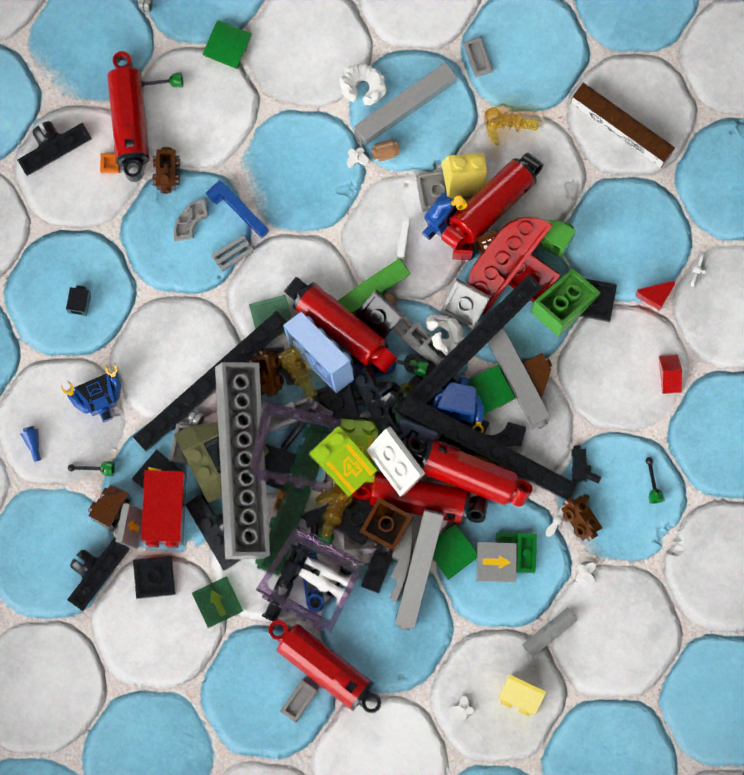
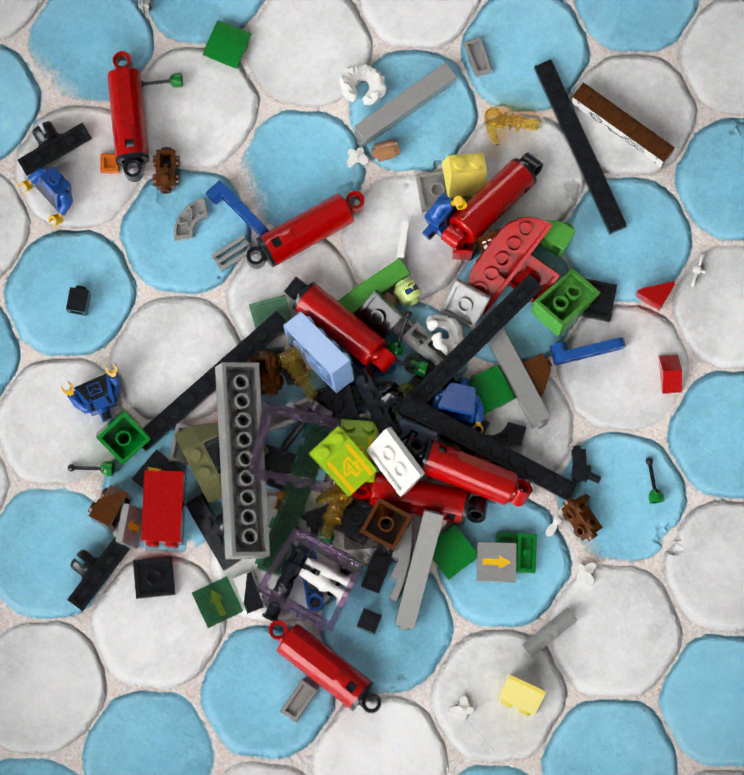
blue cone [20,426,41,462] -> none
light grey plate [188,410,205,426] -> none
none -> blue torso [18,166,73,226]
none -> green slope [96,408,151,465]
none -> black tile [233,571,265,615]
none -> red piece [246,191,365,269]
none -> black brick [357,608,382,635]
none -> hinge [387,310,412,356]
none -> yellowish green head [394,277,422,307]
none -> black plate [534,60,627,235]
none -> blue beam [549,337,626,365]

